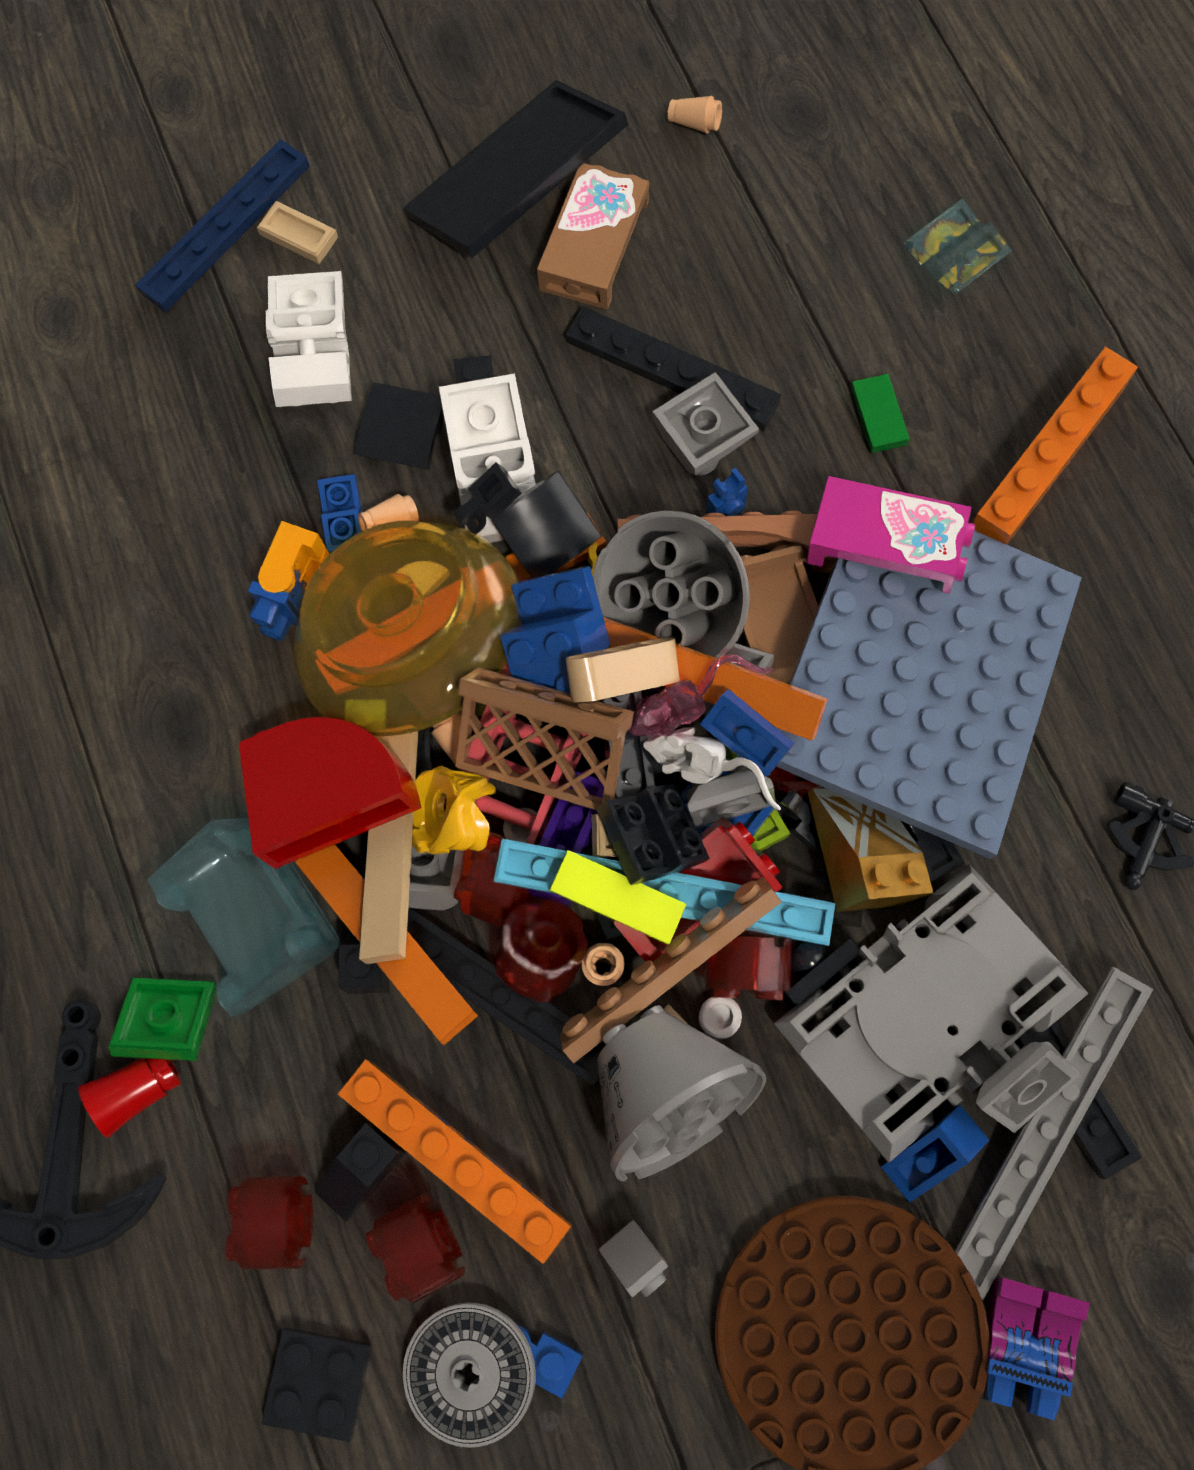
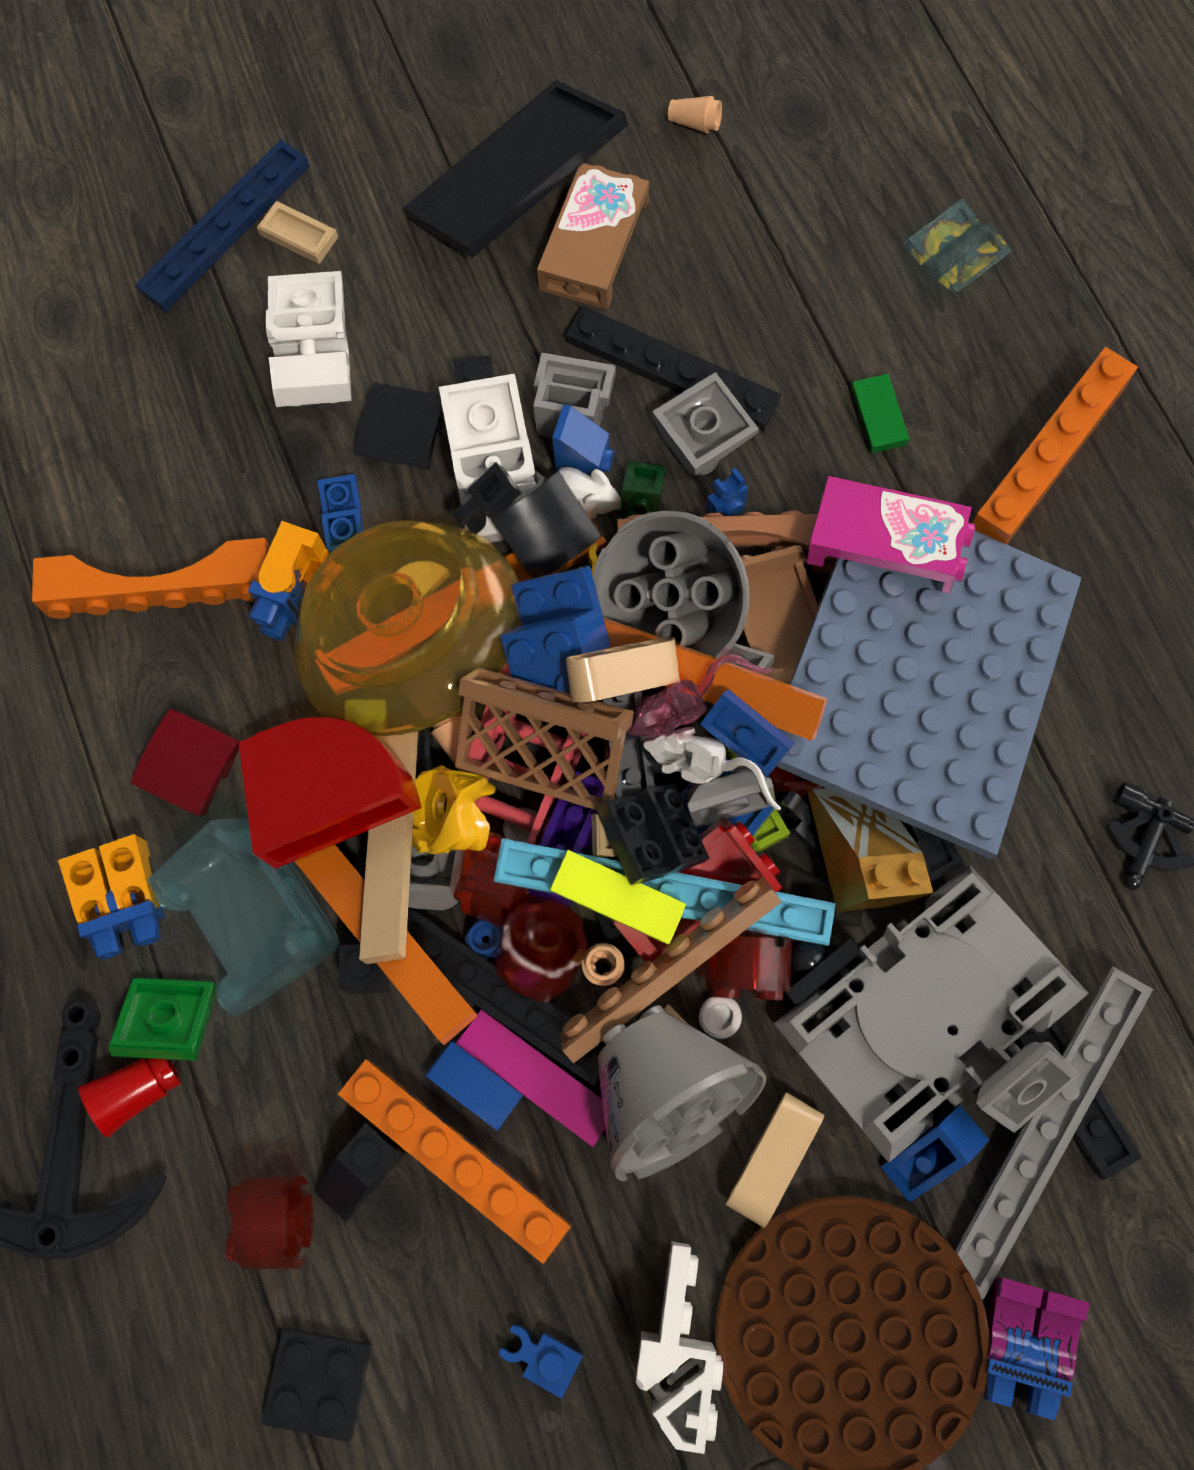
light nougat cone [358,494,419,536] -> none
clear red brick [366,1193,465,1303] -> none
piece [403,1302,536,1448] -> none
light grey slope [599,1219,668,1298] -> none
none -> orange arch [32,538,270,619]
none -> light orange hips [58,834,165,960]
none -> dark red slope [130,709,241,817]
none -> blue slope [425,1040,523,1131]
none -> dark pink tile [456,1009,606,1147]
none -> blue plate [465,919,506,960]
none -> light grey plate [533,353,616,438]
none -> white animal [533,467,621,518]
none -> slope [552,404,615,476]
none -> dark green bracket [620,462,666,519]
none -> white piece [636,1241,723,1454]
none -> tan beam [725,1092,824,1228]

